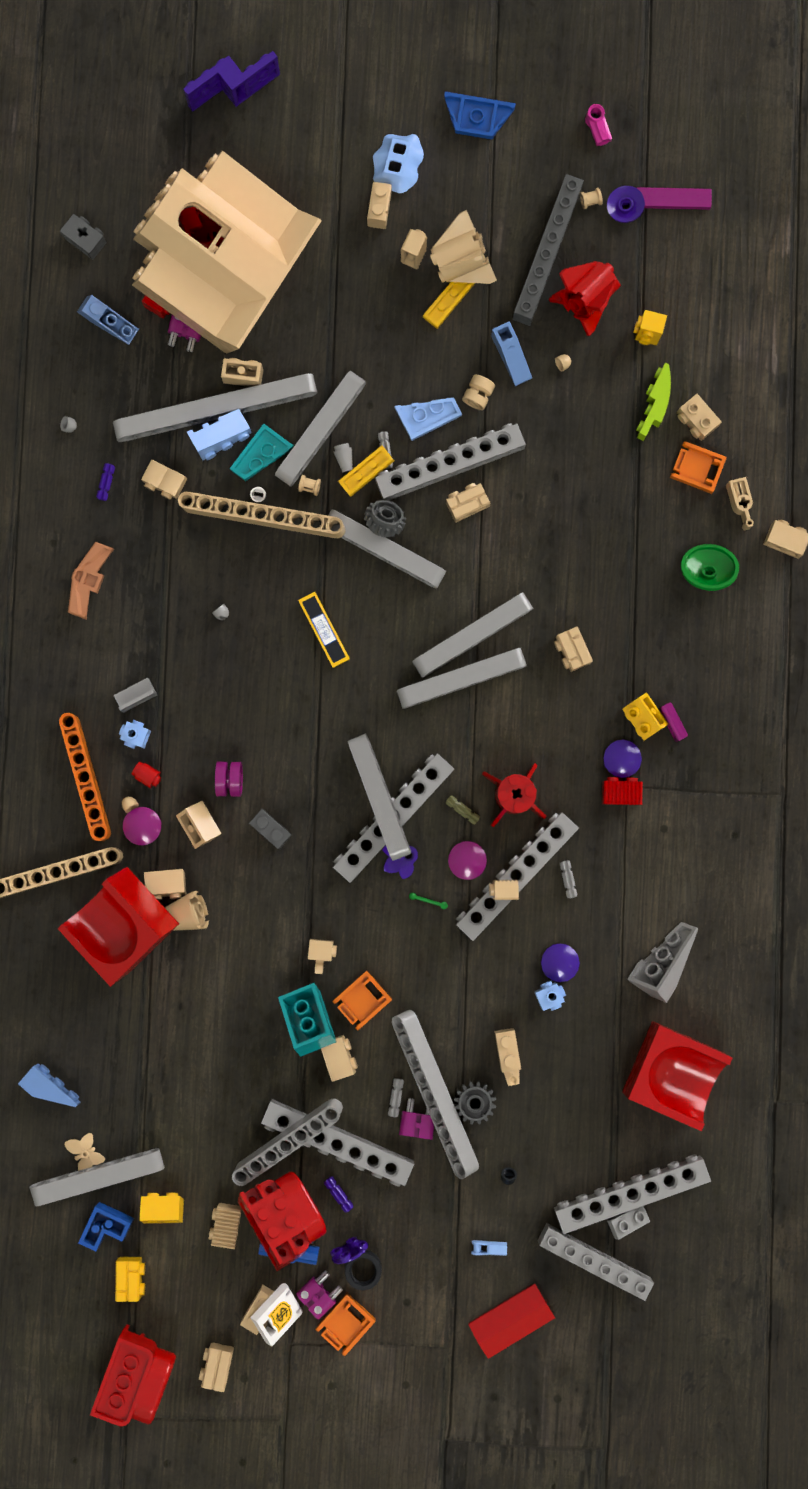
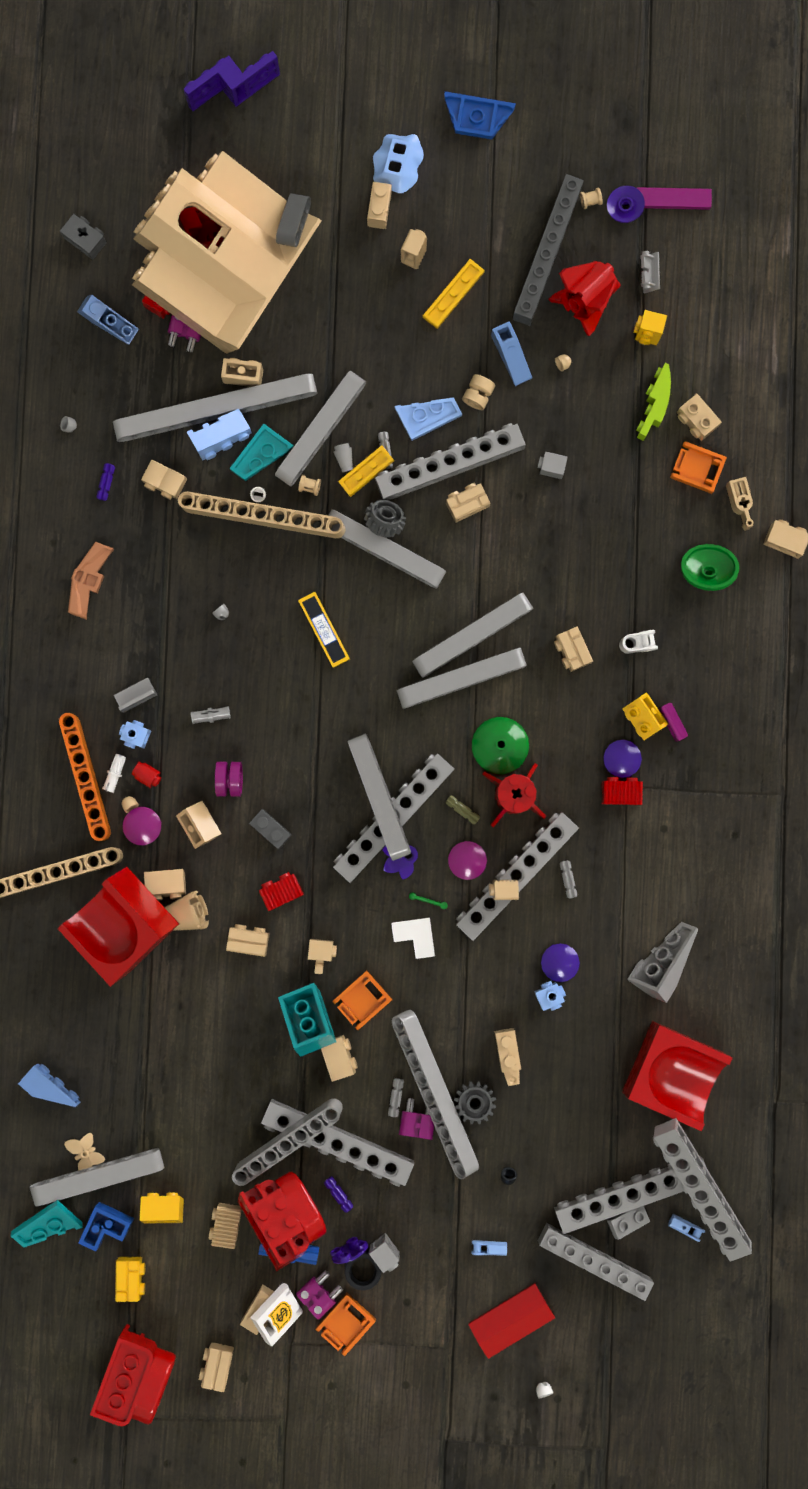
tan brick [430,210,497,284] -> none
dark pink piece [585,104,612,146] -> none
none -> teal wing [11,1200,83,1247]
none -> white axle [102,754,126,793]
none -> light grey pin [191,706,231,724]
none -> tan brick [226,924,269,957]
none -> red brick [259,872,304,911]
none -> dark grey beam [276,193,311,247]
none -> light grey brick [369,1233,399,1273]
none -> white tile [392,918,435,959]
none -> green dish [472,717,529,774]
none -> white hinge [536,1382,553,1398]
none -> light grey brick [537,452,567,479]
none -> white piece [619,630,658,654]
none -> light grey hinge [640,251,660,294]
none -> light grey brick [653,1118,752,1262]
none -> light blue bar [668,1214,705,1242]

